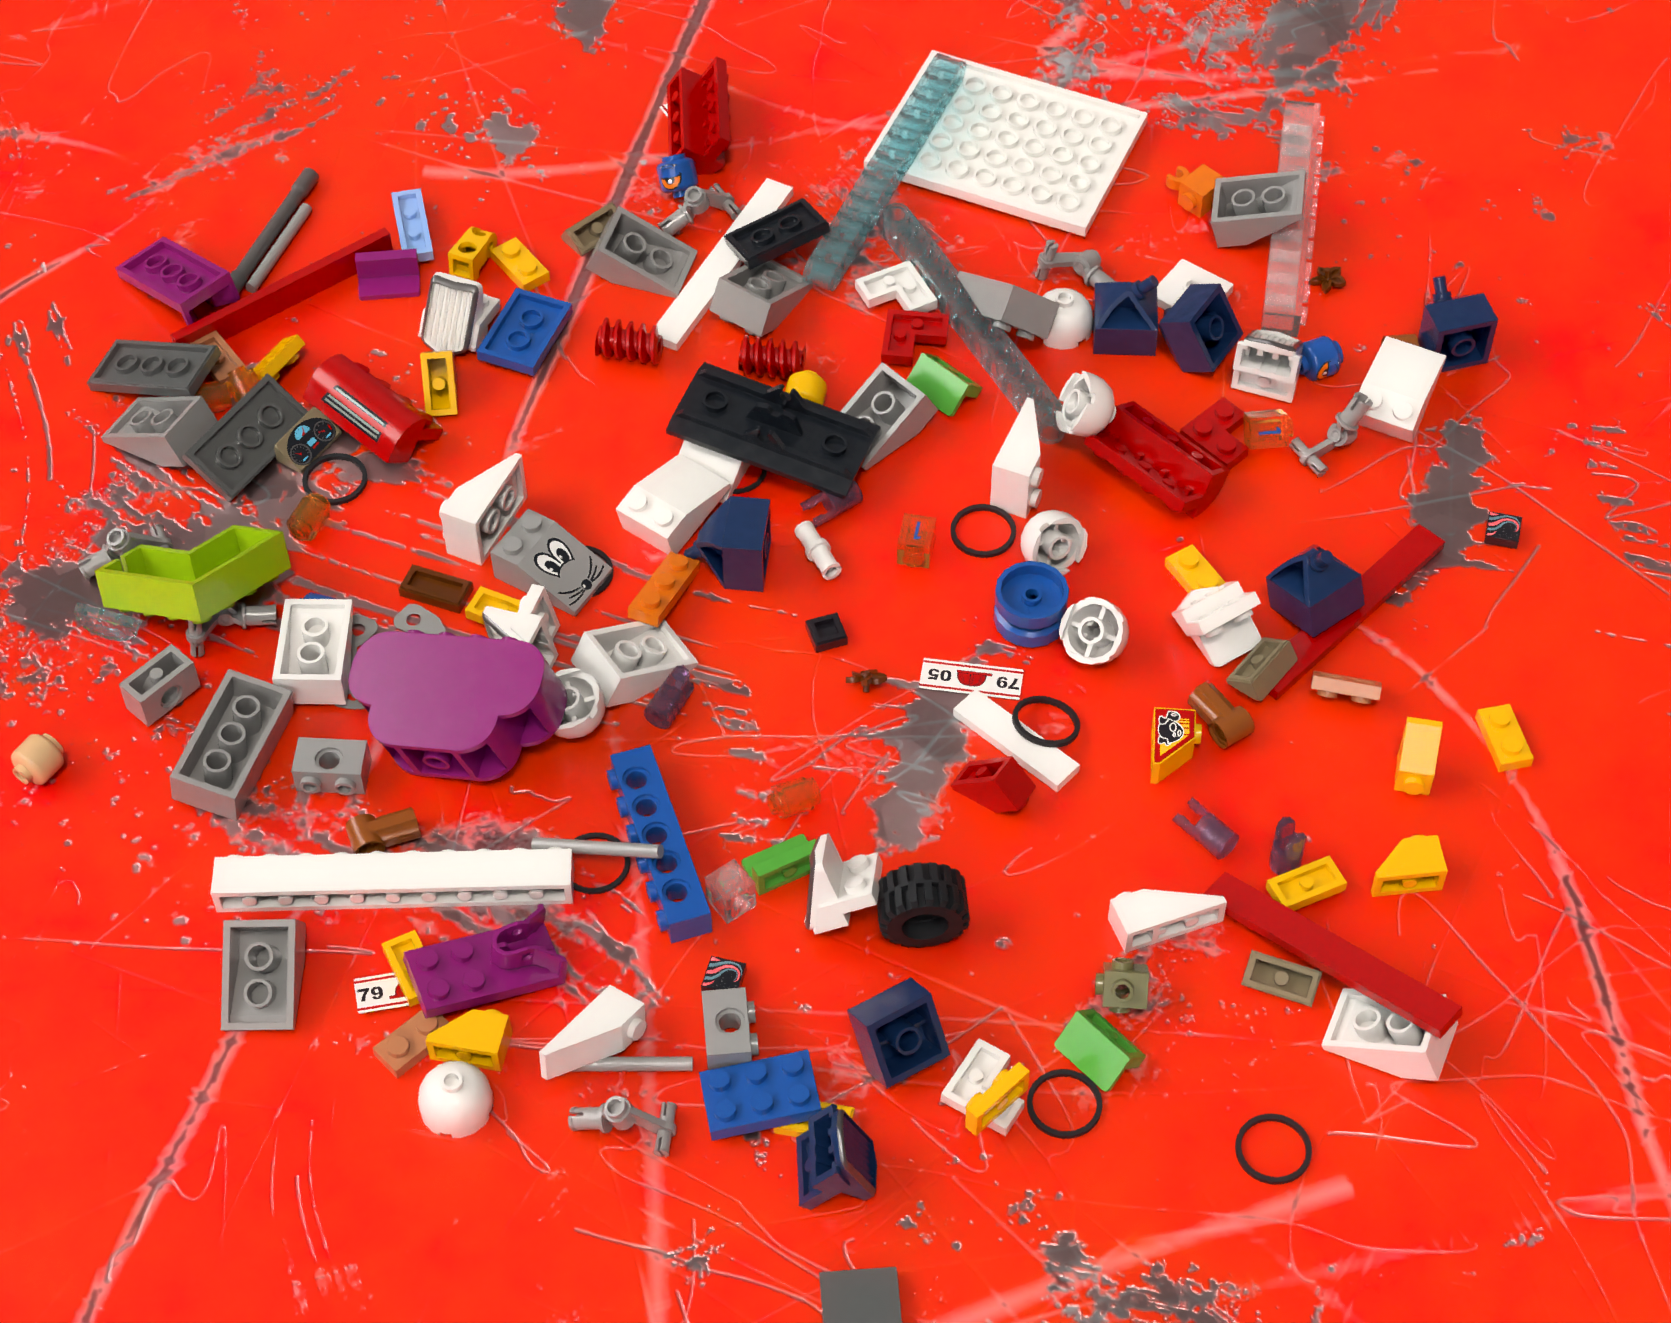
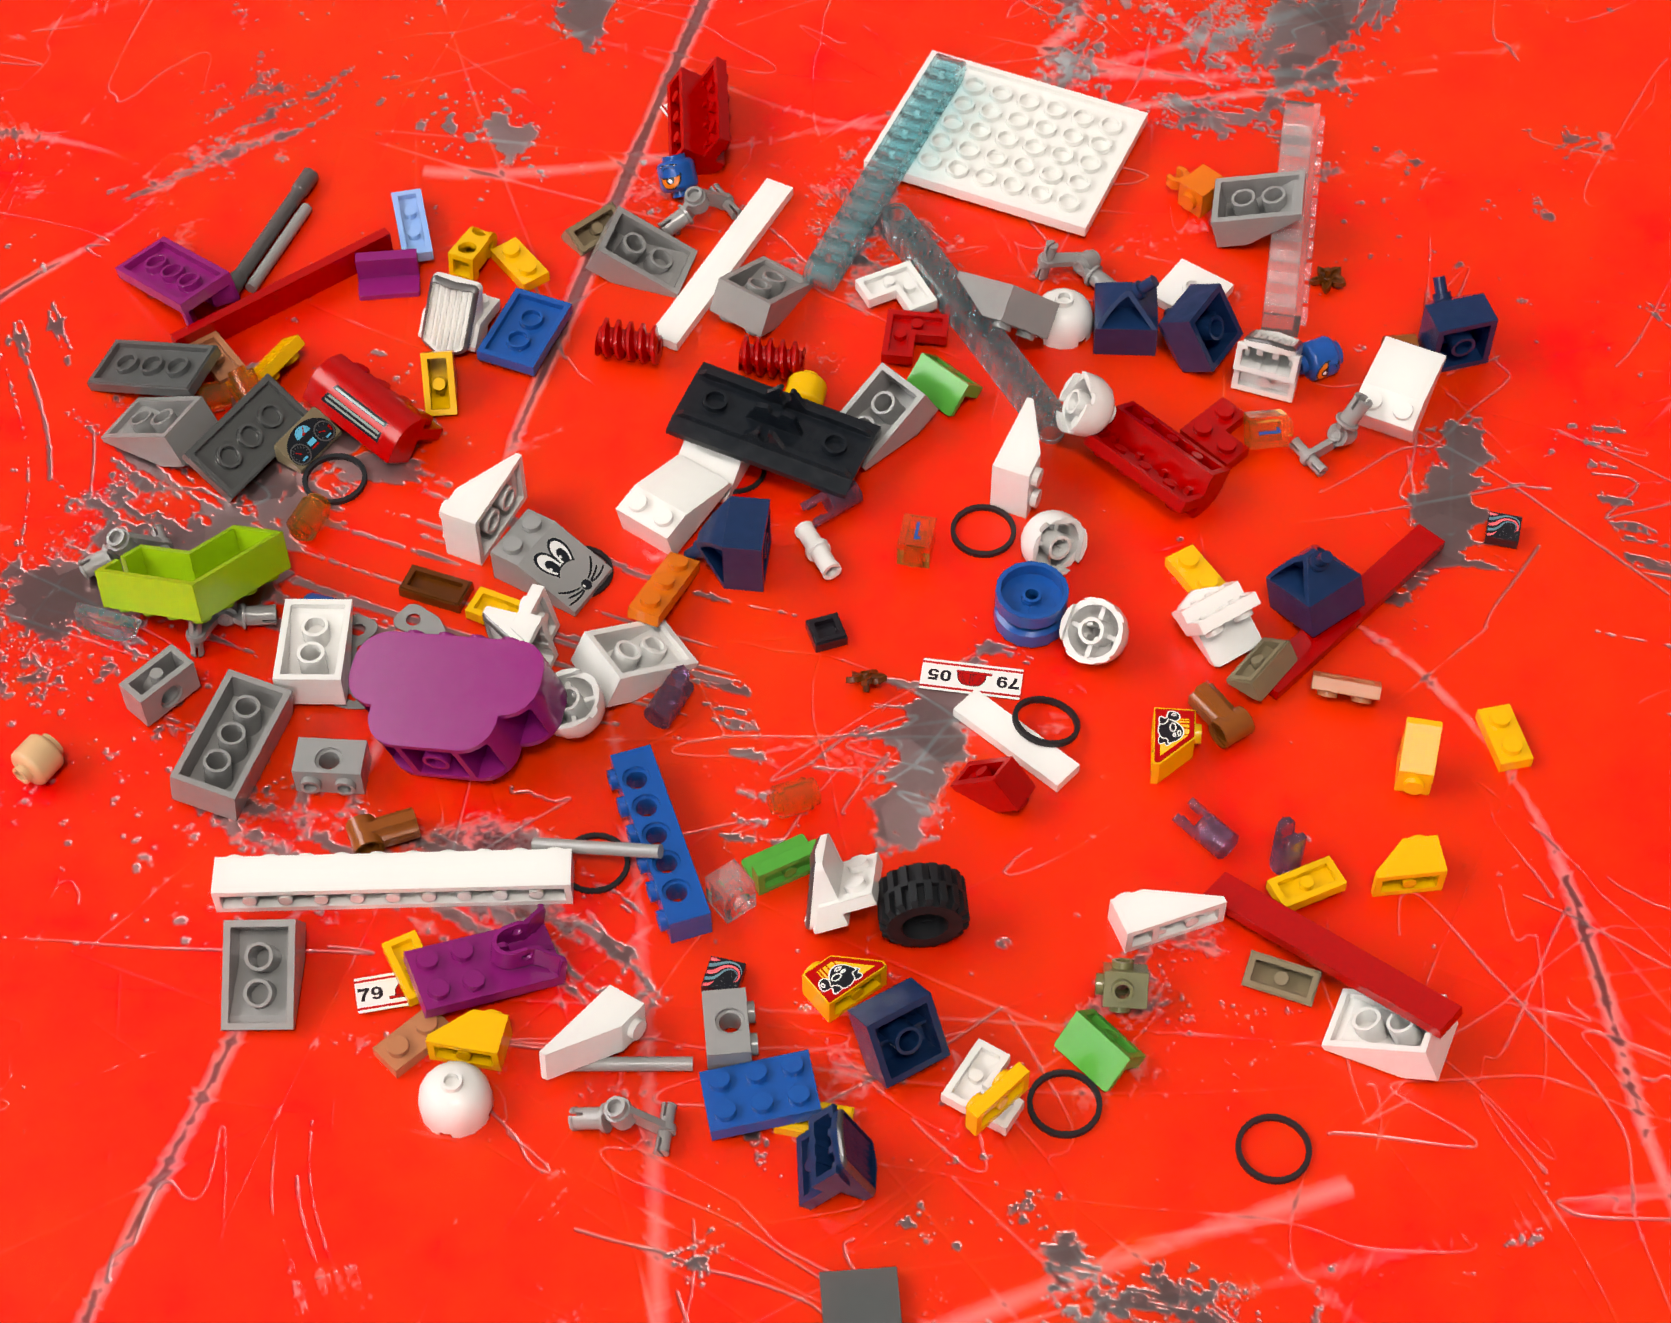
black tile [724,198,831,270] -> none
none -> slope [802,955,887,1023]

